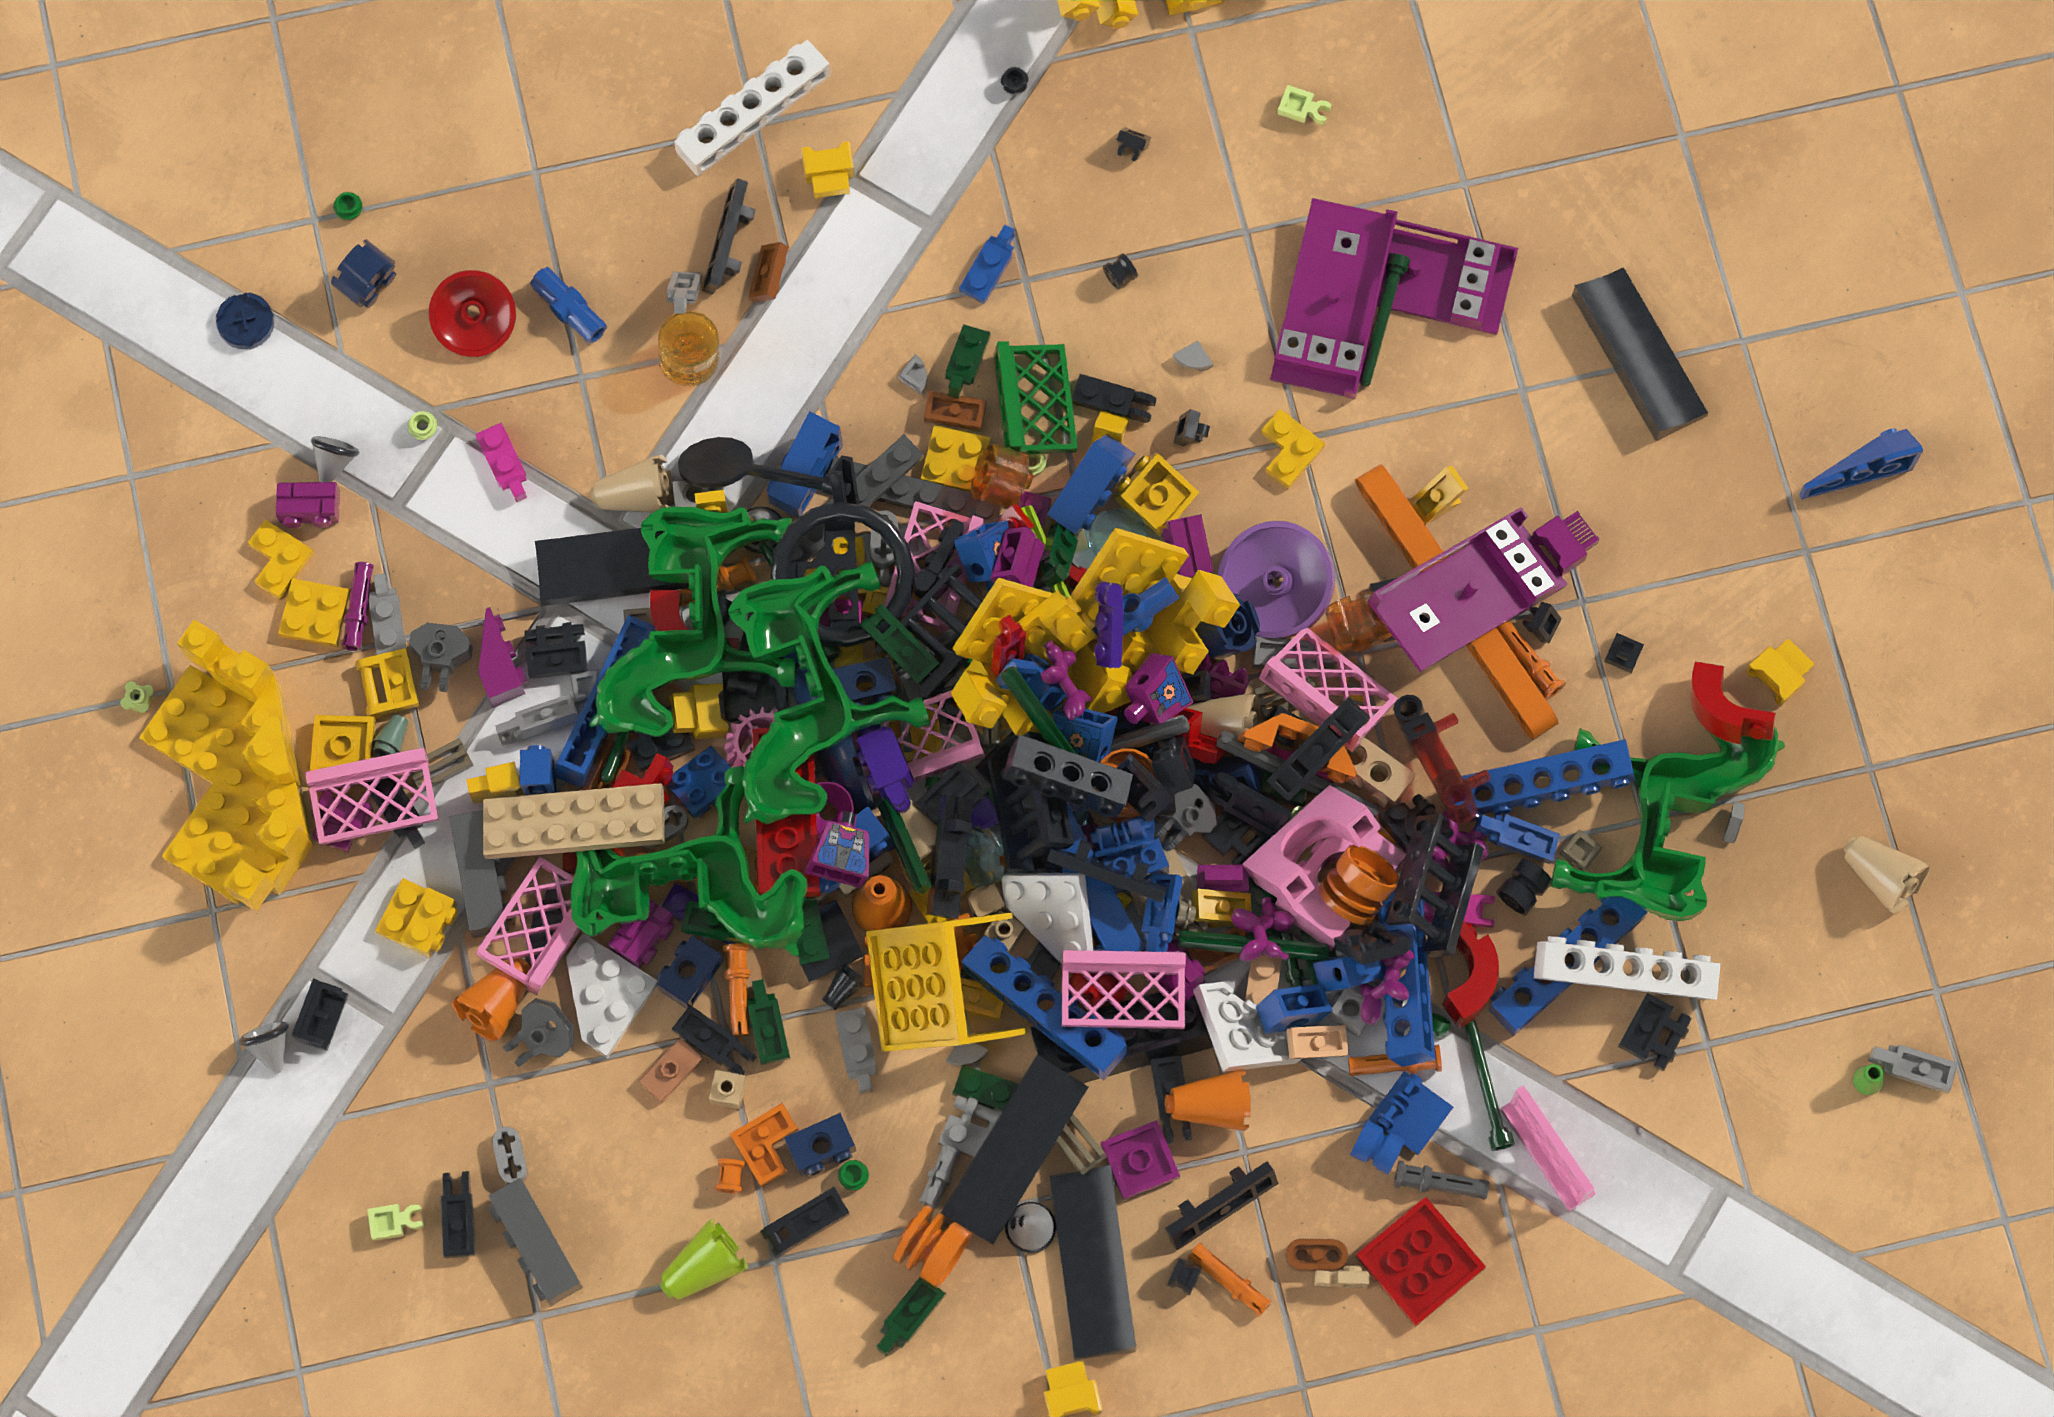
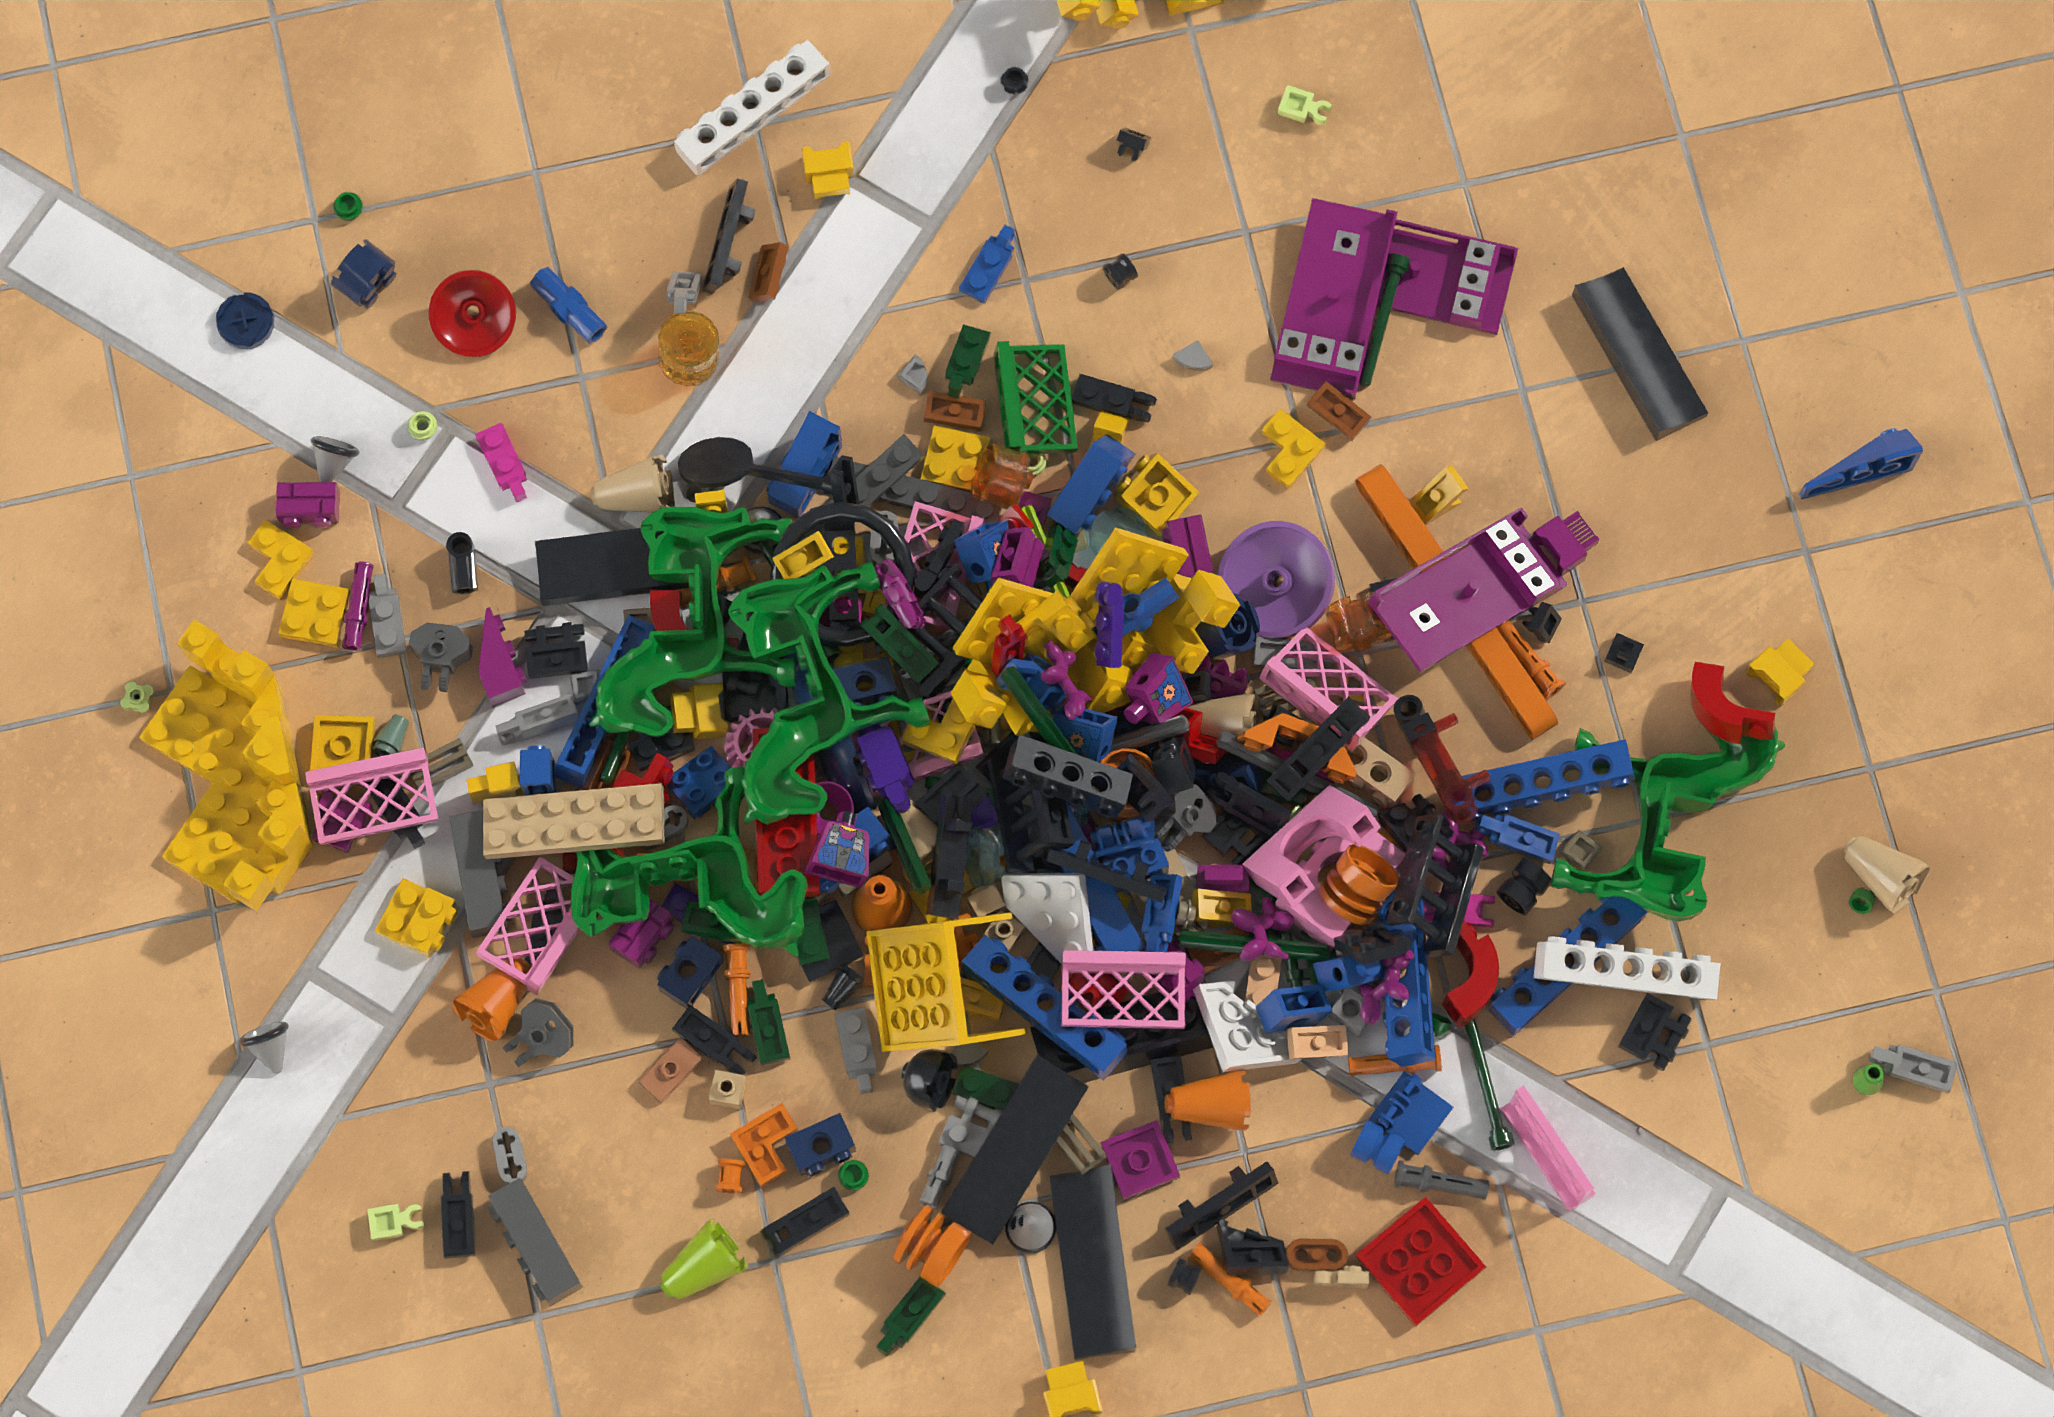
black hinge [292,978,349,1051] -> none
yellow plate [355,648,420,719] -> none
white plate [566,933,658,1058] -> none
black tile [1173,409,1210,447] -> none
light grey tile [1723,801,1745,843] -> none
none -> black piece [446,532,478,595]
none -> yellow slope [772,531,834,579]
none -> magenta hinge [874,559,926,629]
none -> yellow plate [901,698,976,765]
none -> black cylinder [901,1049,958,1112]
none -> black wing [1217,1219,1289,1275]
none -> dark orange plate [1307,381,1371,441]
none -> green hinge [1849,887,1875,914]

